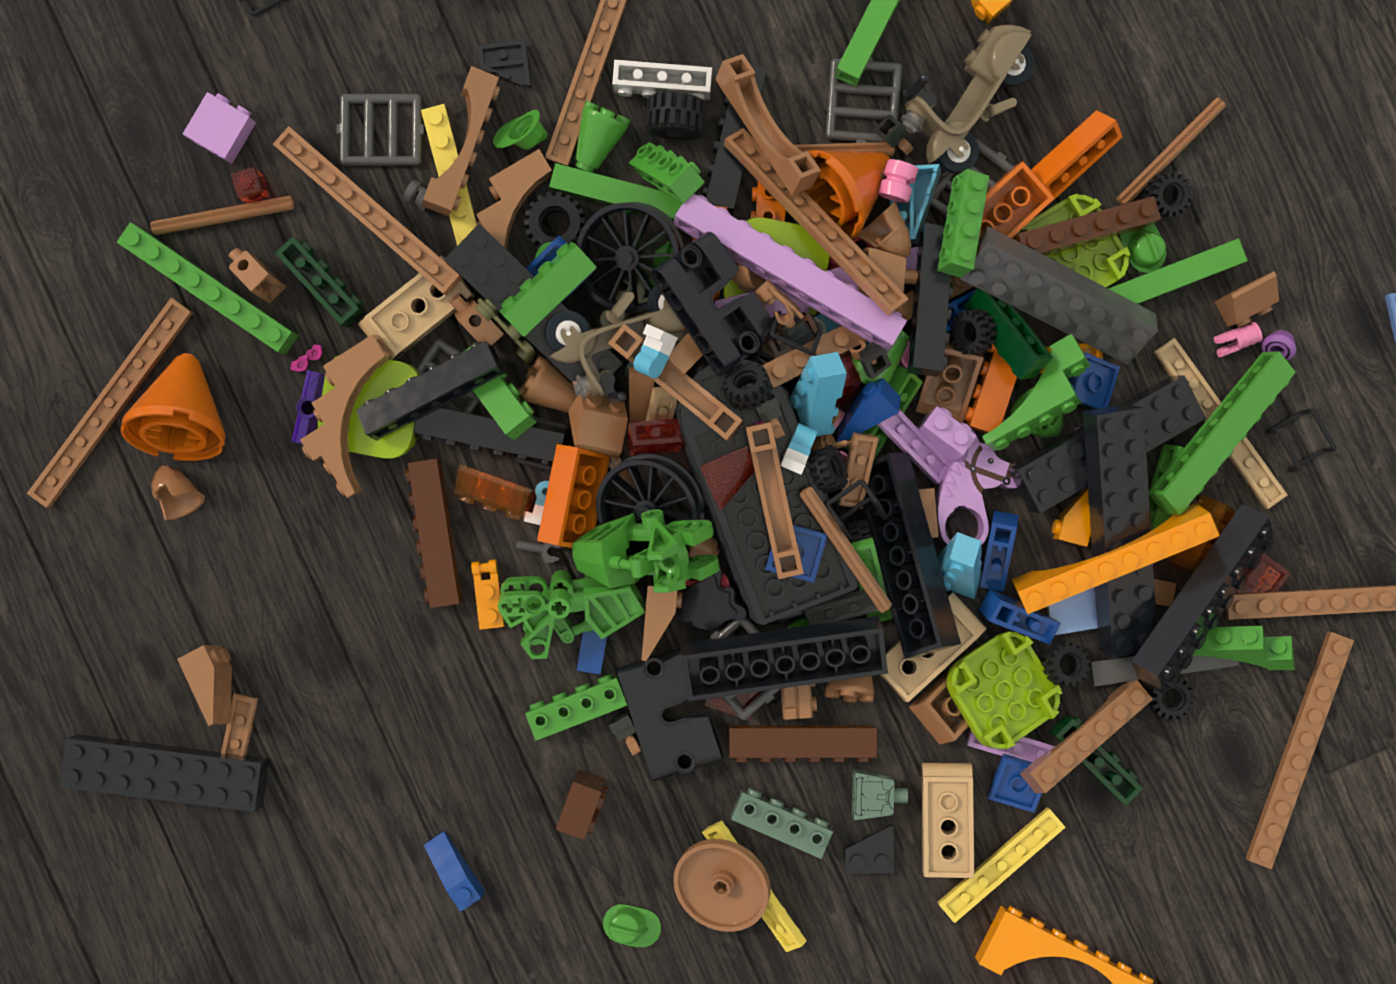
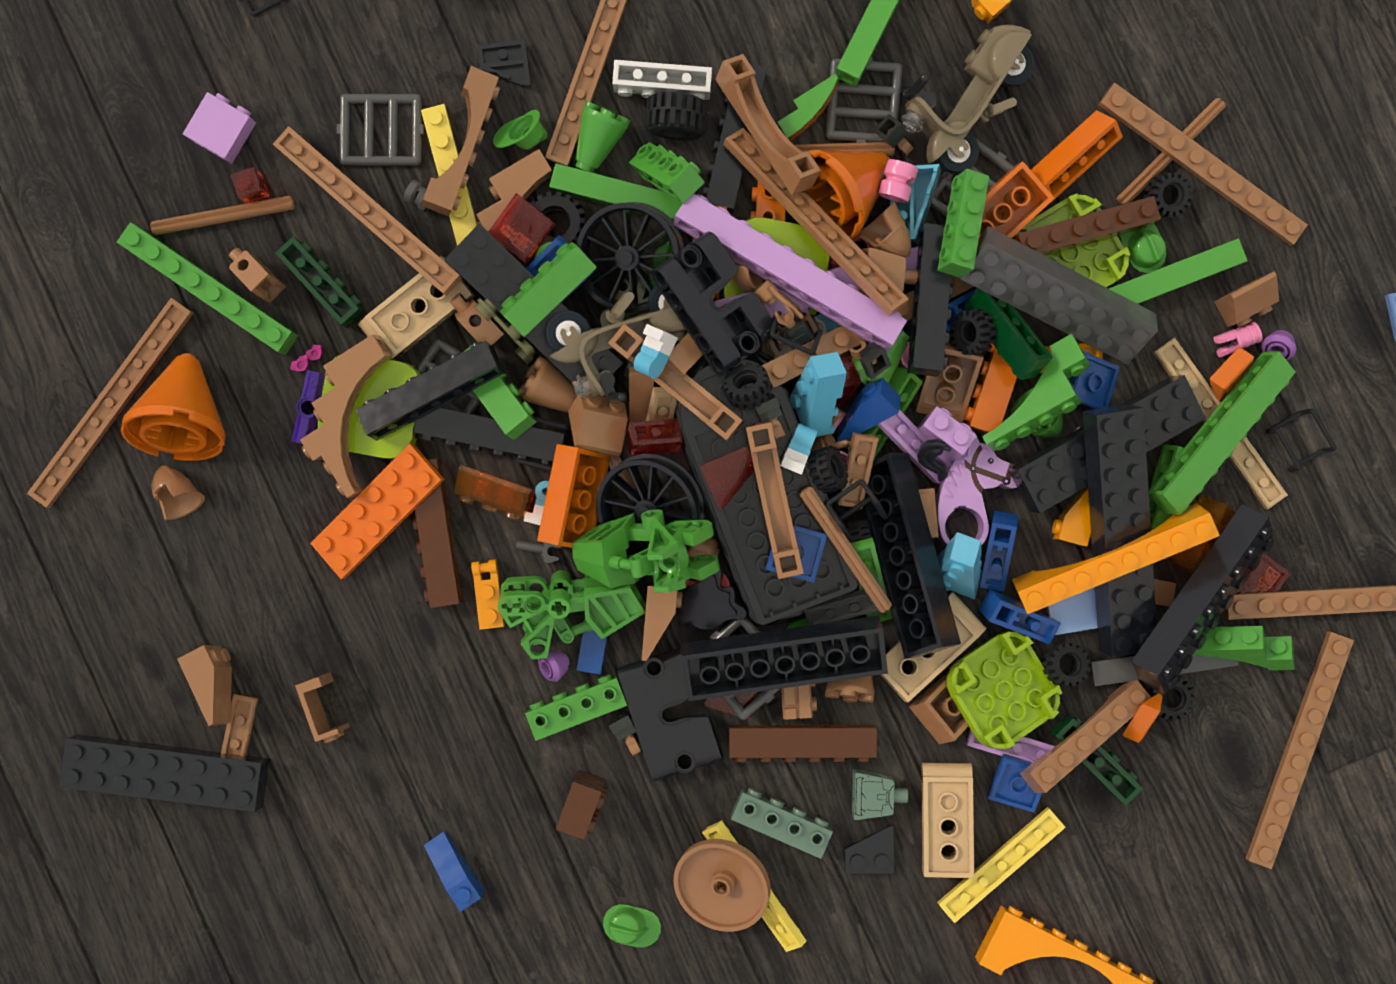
none -> medium nougat panel [295,672,350,743]
none -> orange plate [310,444,445,579]
none -> clear red tile [488,193,556,263]
none -> medium lavender cone [538,650,570,682]
none -> bright green slope [778,74,840,142]
none -> black piece [917,439,951,482]
none -> medium nougat plate [1098,83,1308,246]
none -> orange slope [1123,693,1163,743]
none -> orange slope [1210,348,1254,401]

